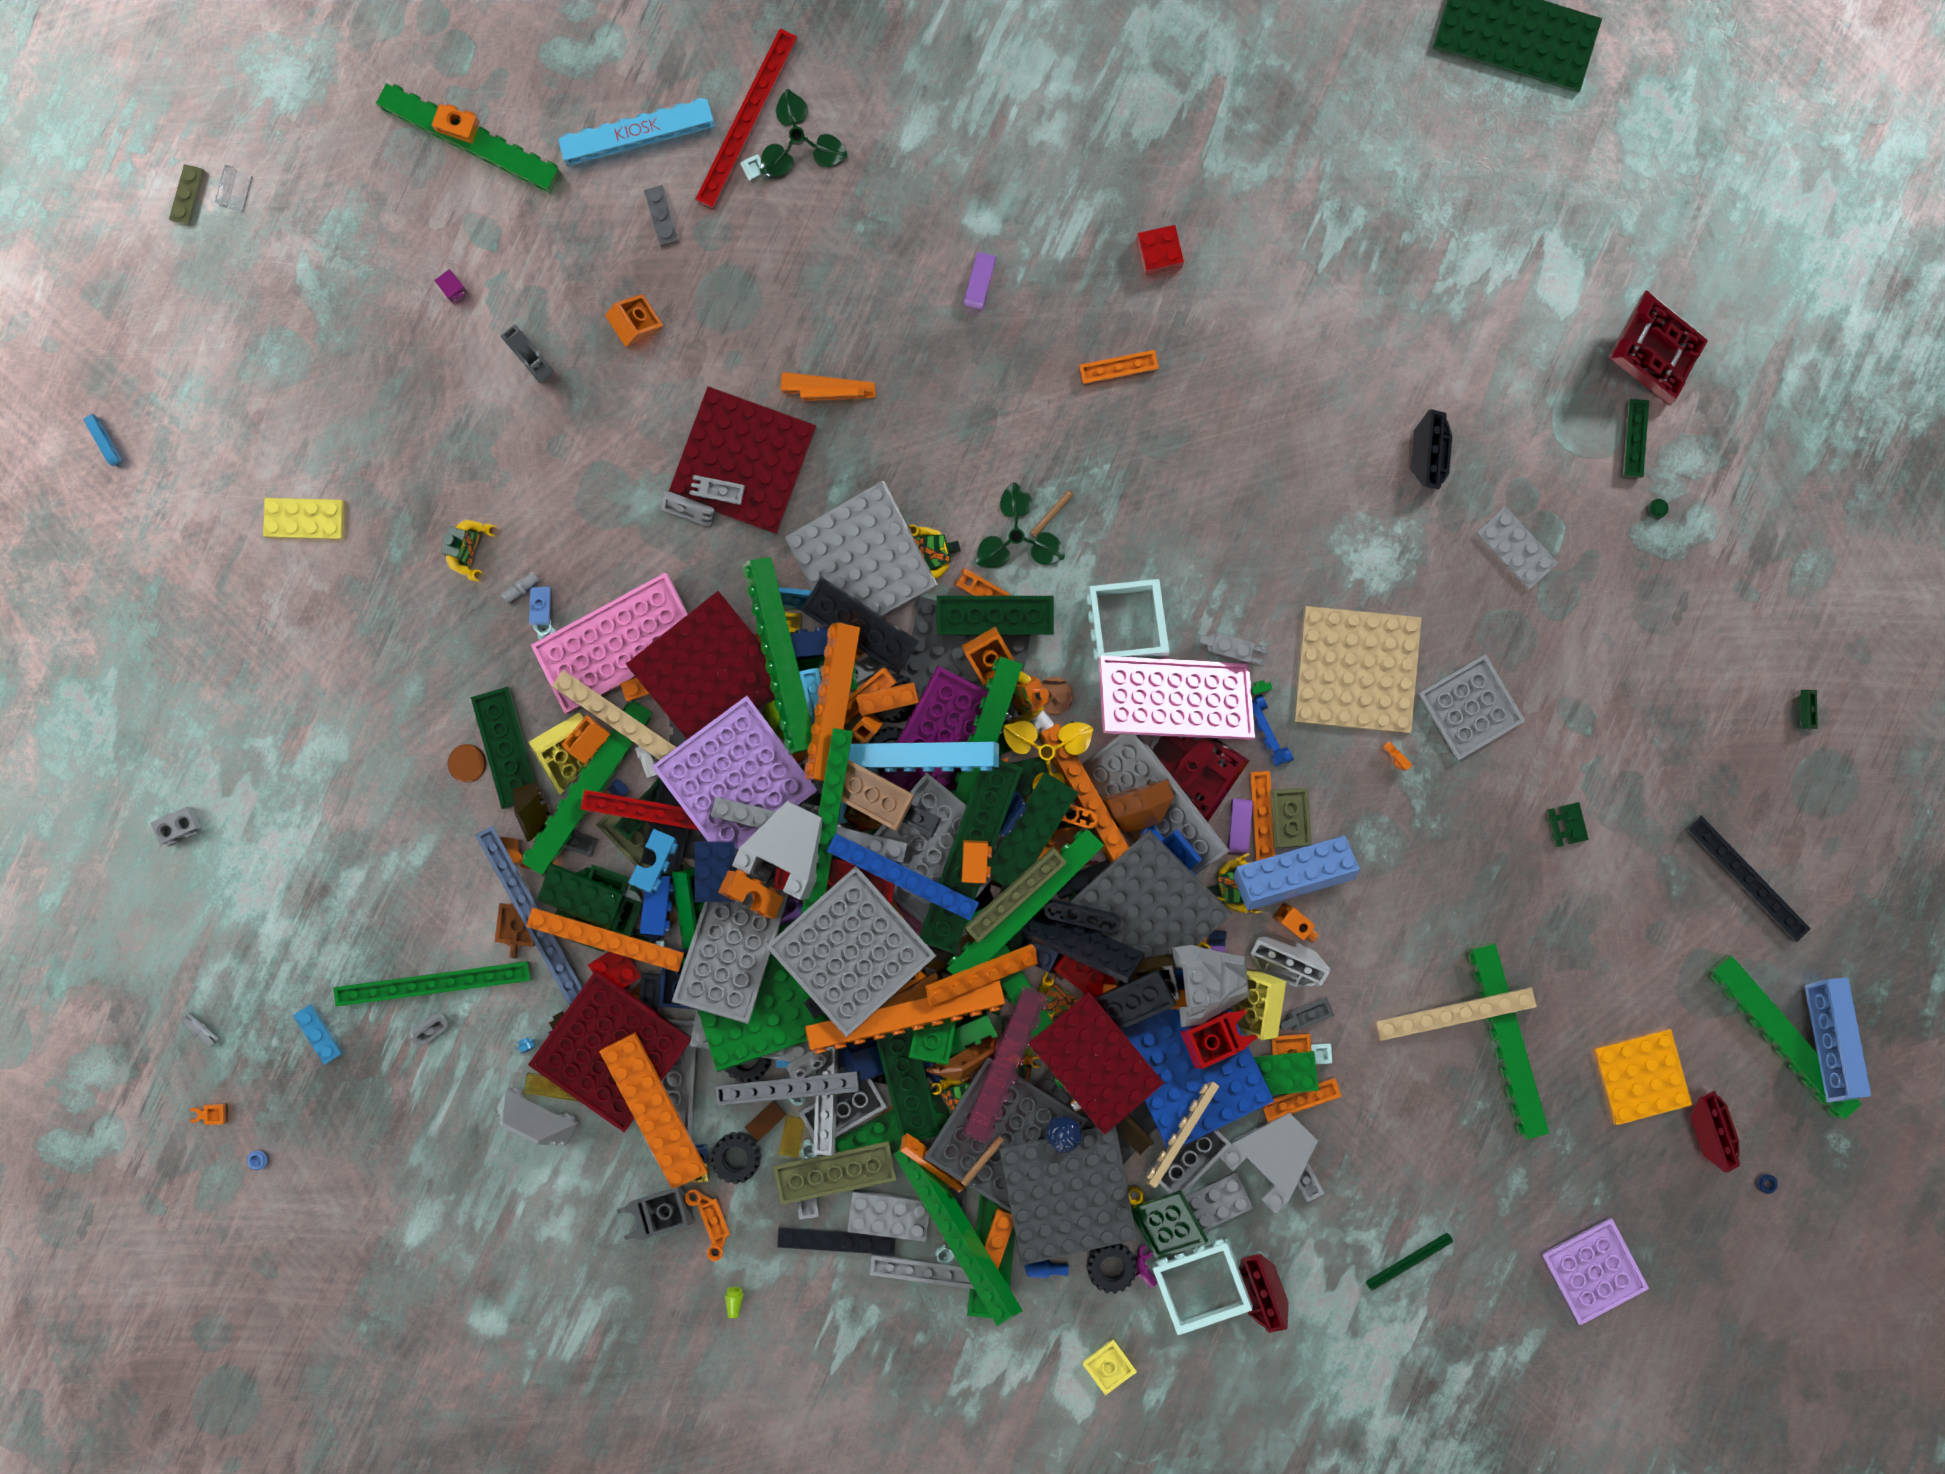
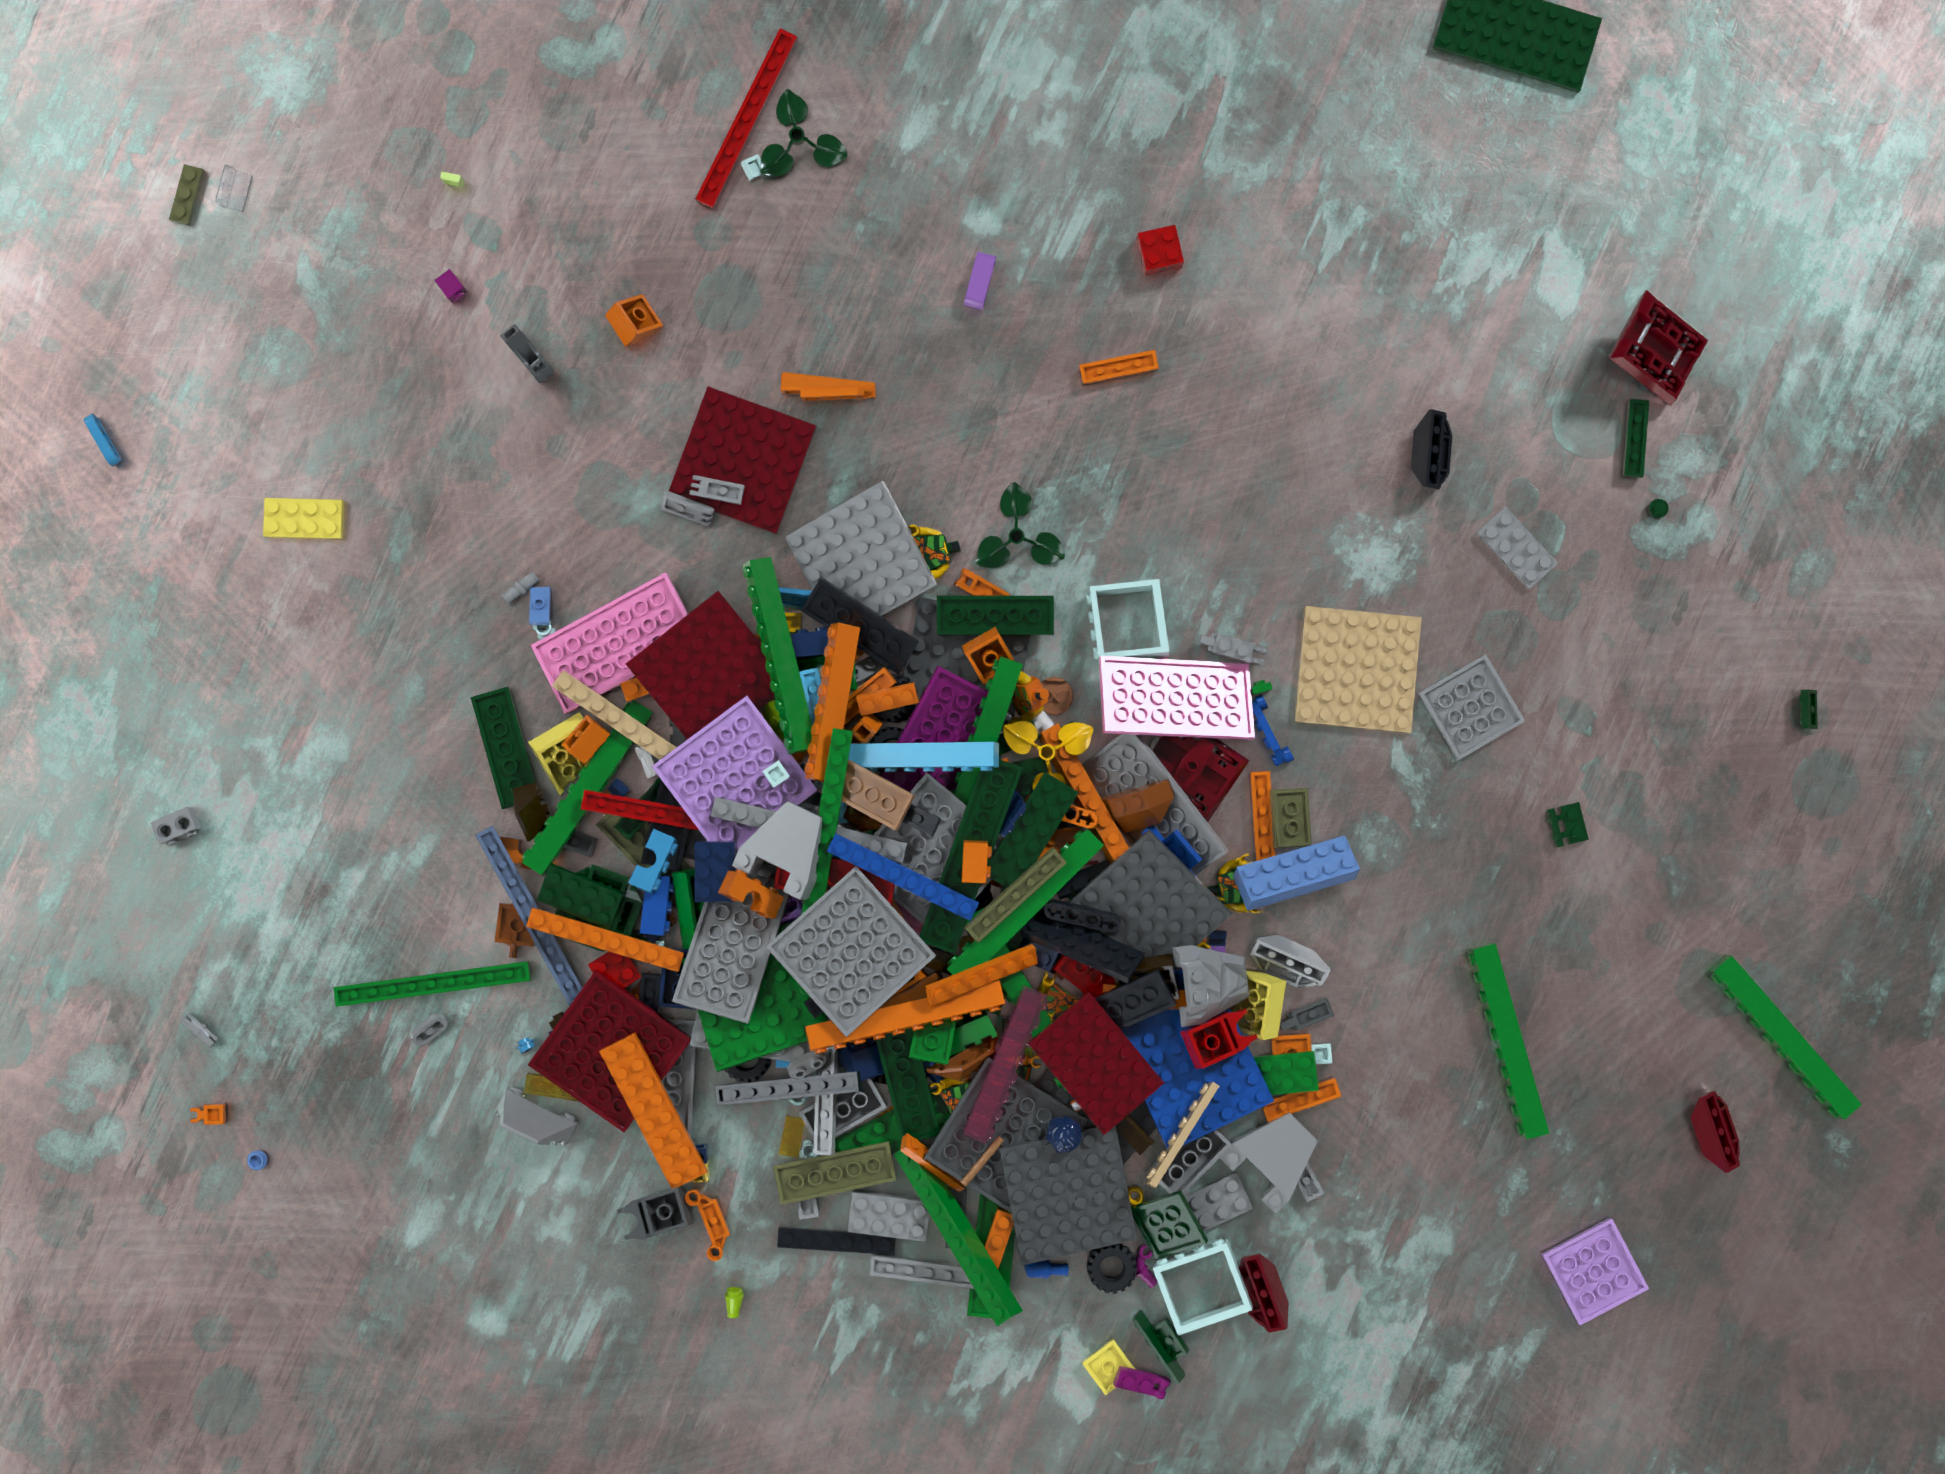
dark azure plate [293,1004,343,1065] -> none
green brick [376,83,561,194] -> none
orange brick [432,104,480,144] -> none
torso [441,520,497,581] -> none
dark orange piece [448,744,486,783] -> none
medium azure brick [558,98,715,166] -> none
flat silver plate [644,185,679,247] -> none
black tyre [710,1132,762,1184] -> none
reddish brown tile [744,1100,787,1142] -> none
light aqua plate [935,1245,954,1264] -> none
medium nougat bar [1030,490,1073,538] -> none
medium lavender beam [1227,798,1252,856] -> none
orange torso [1272,902,1319,943] -> none
dark green axle [1366,1233,1453,1291] -> none
tan plate [1376,987,1537,1041] -> none
orange plate [1382,741,1413,771] -> none
light orange plate [1594,1029,1692,1125] -> none
black plate [1686,816,1811,942] -> none
dark blue plate [1757,1174,1778,1194] -> none
medium blue brick [1805,978,1871,1103] -> none
none -> yellowish green tile [440,172,464,188]
none -> light aqua plate [762,760,790,788]
none -> magenta plate [1113,1366,1171,1399]
none -> dark green bracket [1132,1310,1189,1384]

